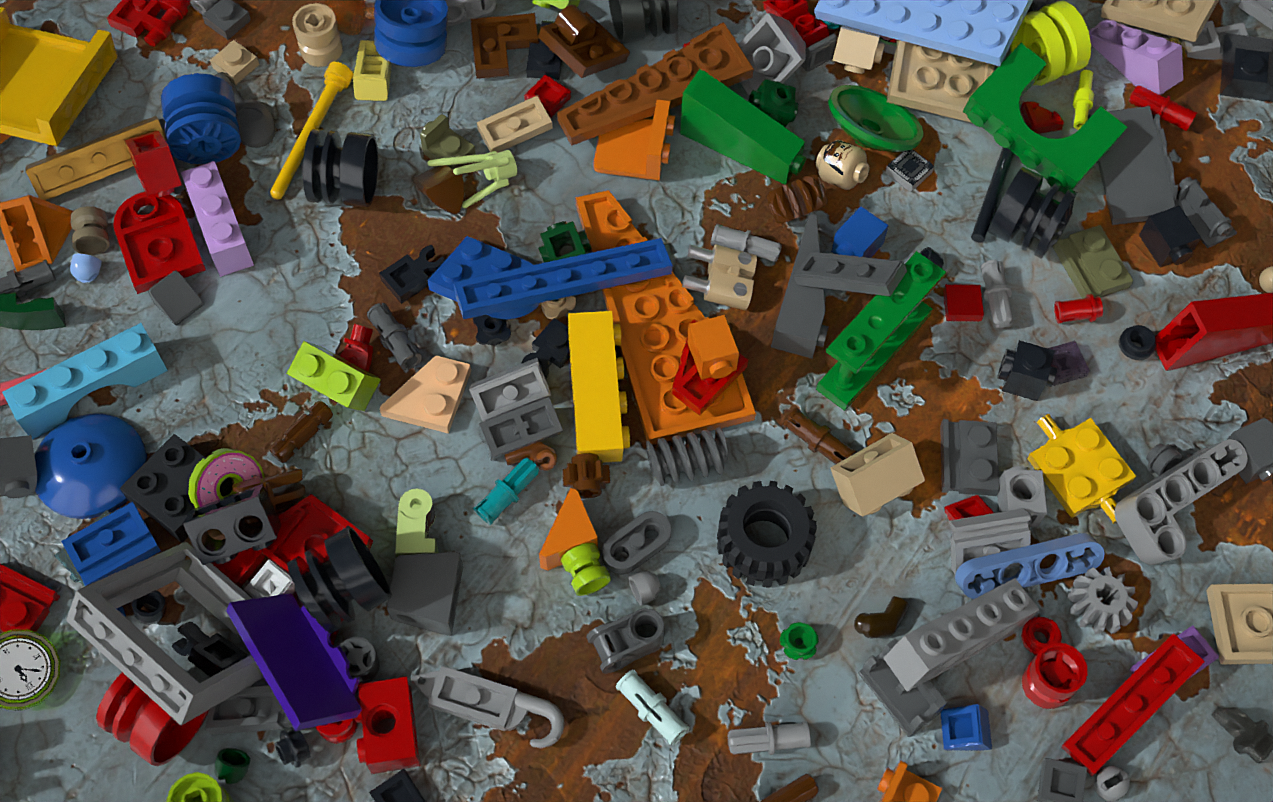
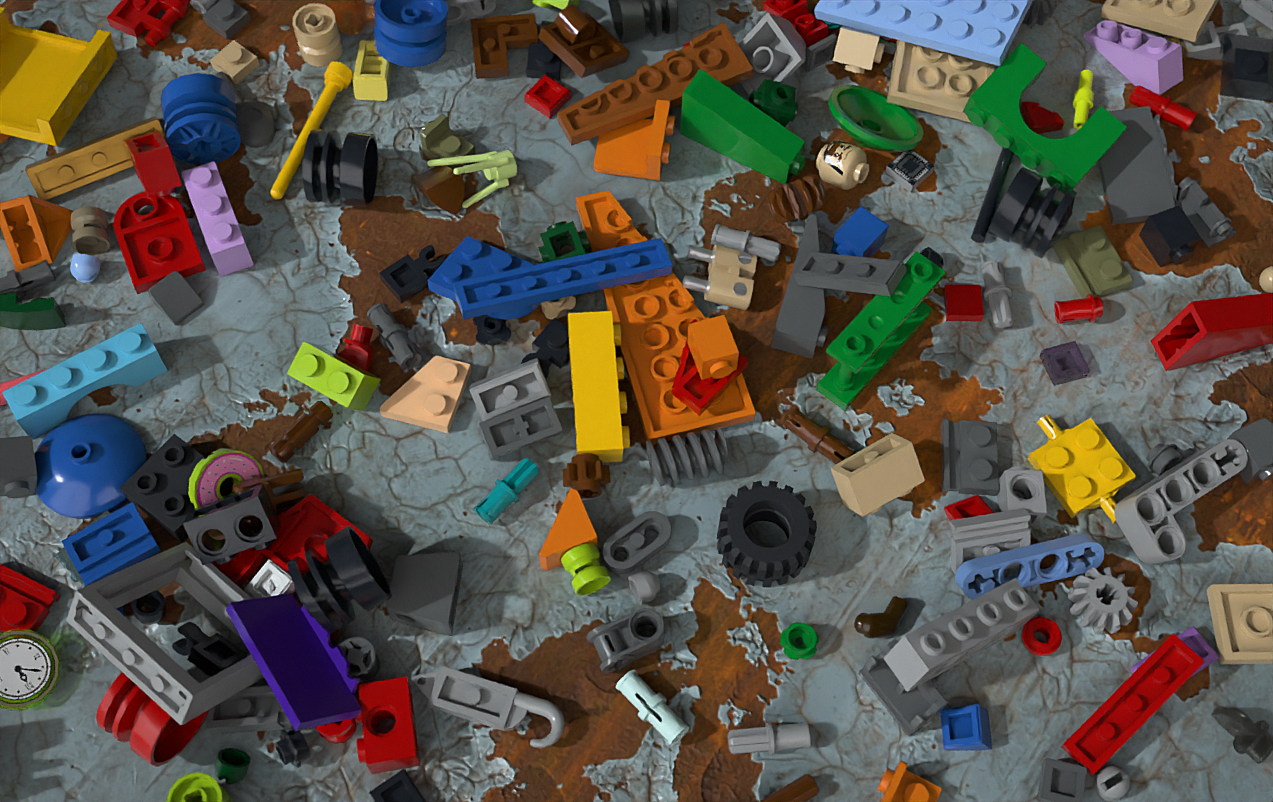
yellowish green leg [395,488,439,557] -> none
tan plate [477,96,553,153] -> none
dark orange arm [504,441,558,471] -> none
black brick [997,340,1058,401] -> none
neon yellow wheel [1010,1,1091,86] -> none
red wheel [1022,643,1088,709] -> none
black plate [1118,325,1156,360] -> none

